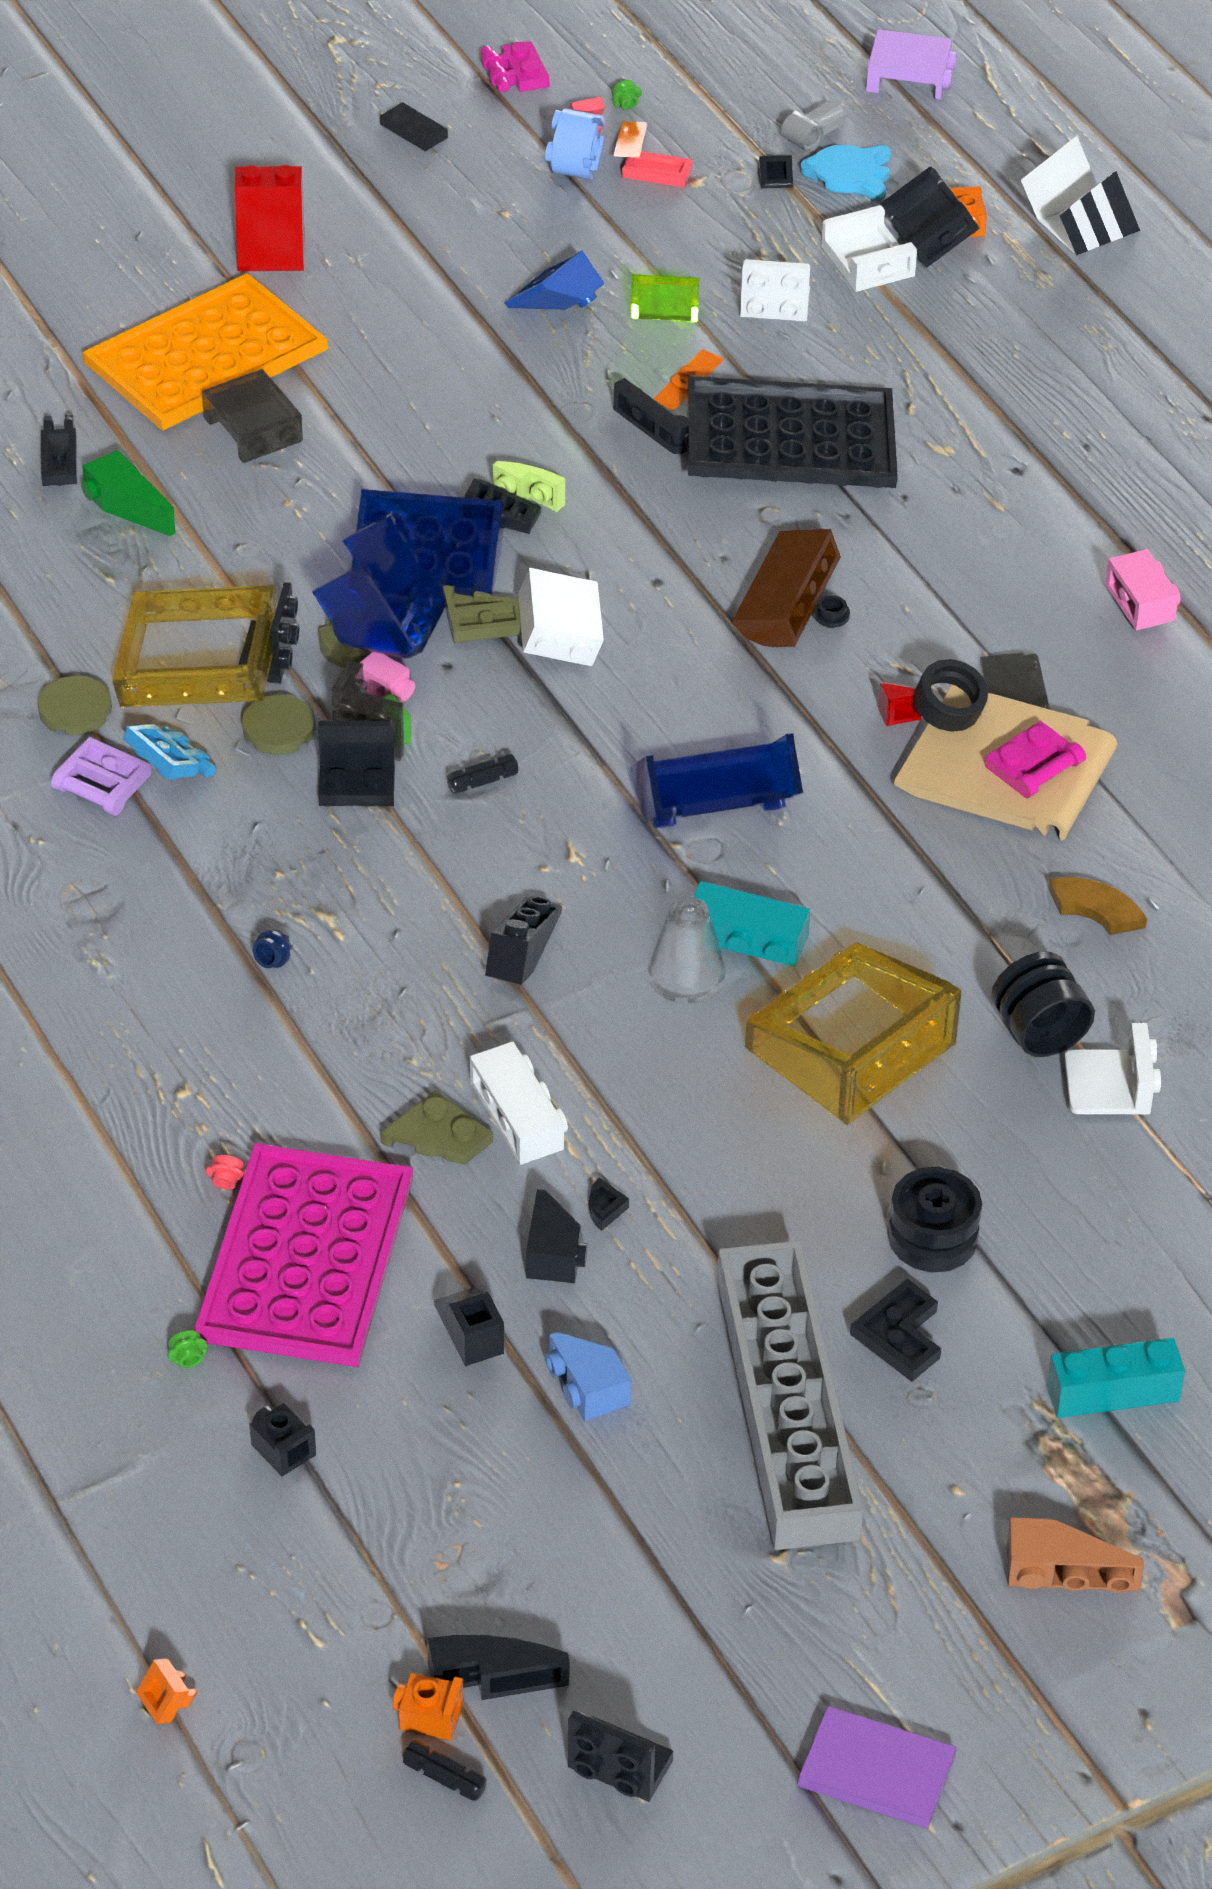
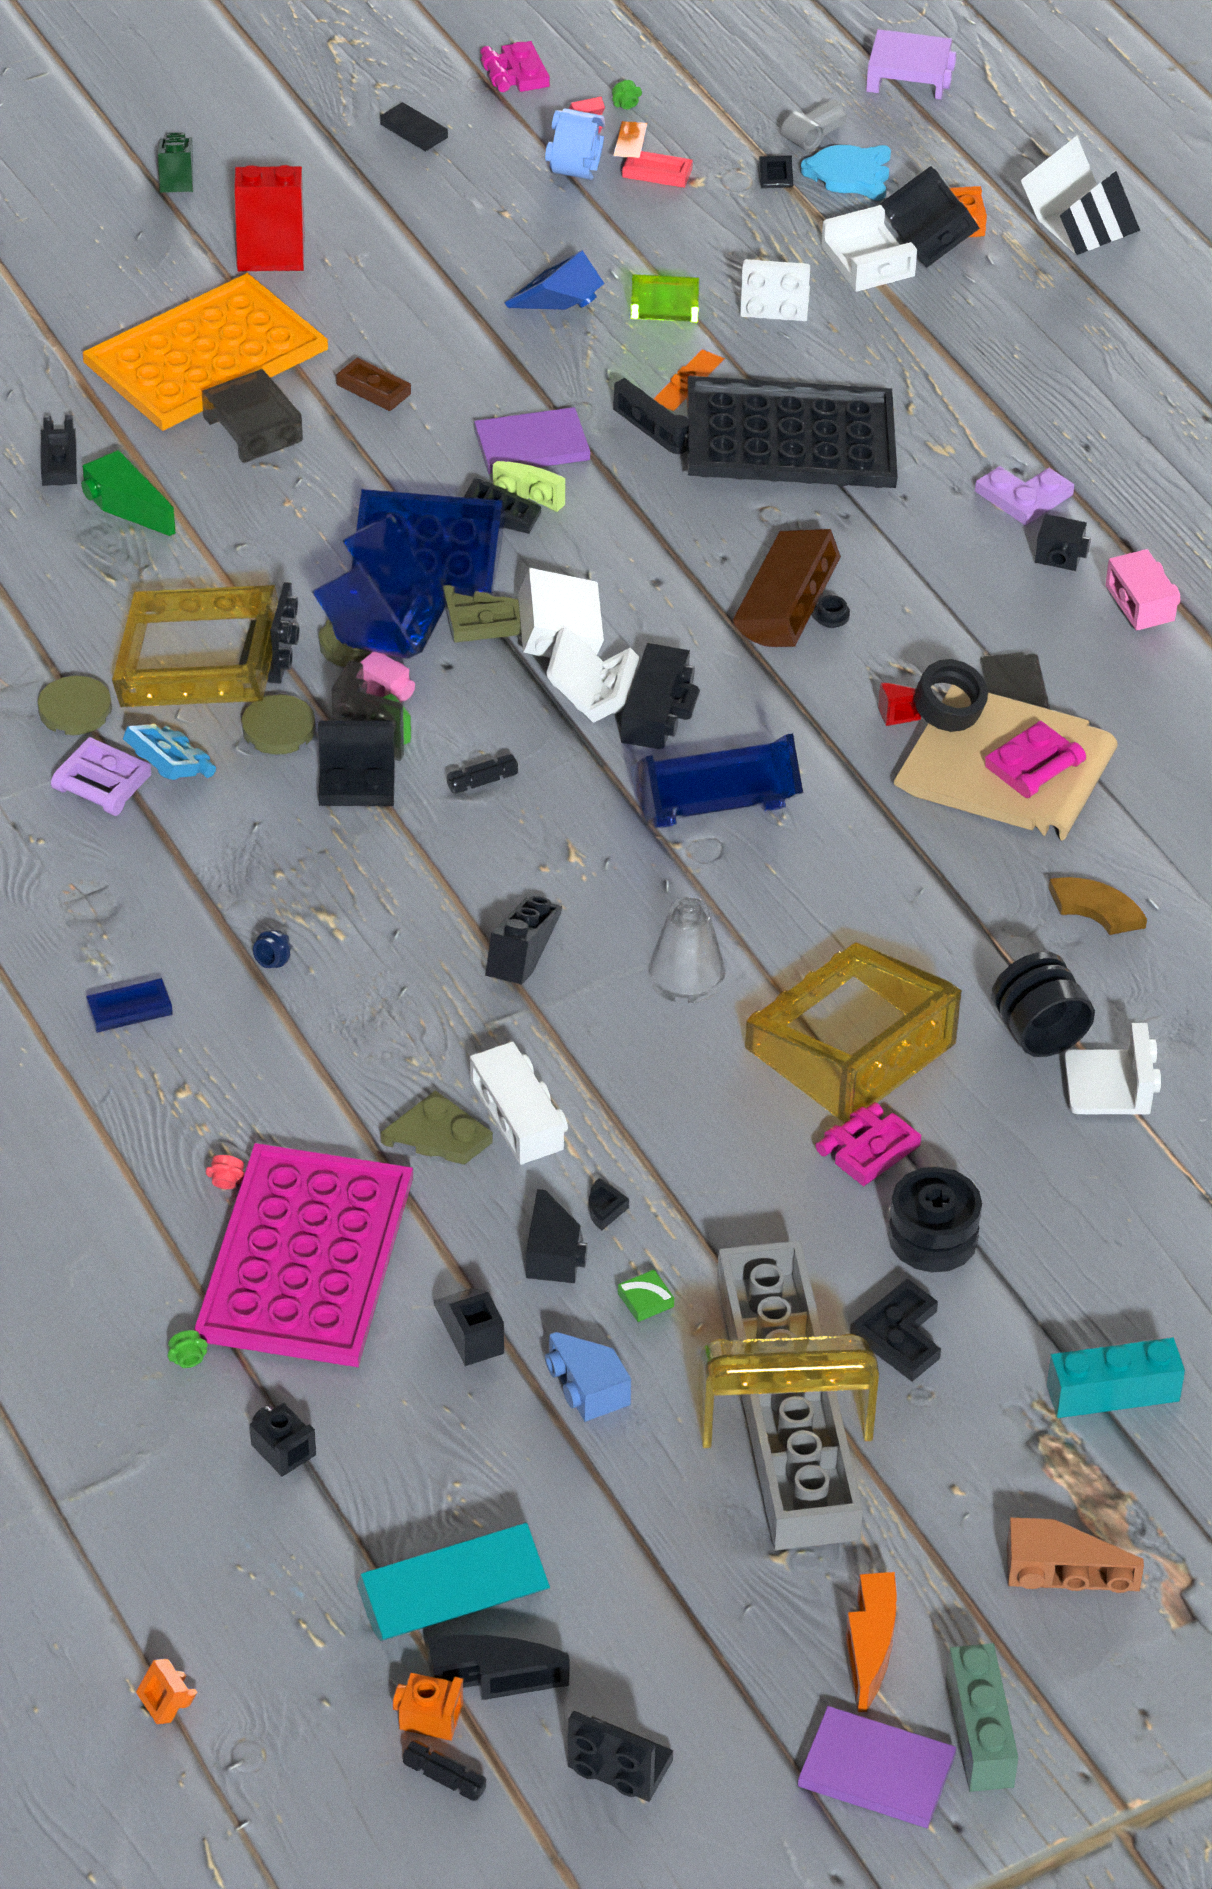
teal brick [685,881,811,967] -> none
none -> clear blue tile [86,978,173,1033]
none -> dark green slope [158,133,193,193]
none -> reddish brown plate [336,357,411,411]
none -> teal brick [357,1523,550,1641]
none -> medium lavender tile [474,407,590,474]
none -> white bracket [547,627,639,723]
none -> bright green tile [618,1270,674,1322]
none -> black piece [621,643,700,750]
none -> clear yellow windscreen [698,1334,879,1448]
none -> dark pink plate [815,1102,921,1187]
none -> orange slope [846,1572,897,1712]
none -> sand green brick [946,1643,1019,1792]
none -> lavender plate [975,466,1074,526]
none -> black brick [1035,514,1091,571]

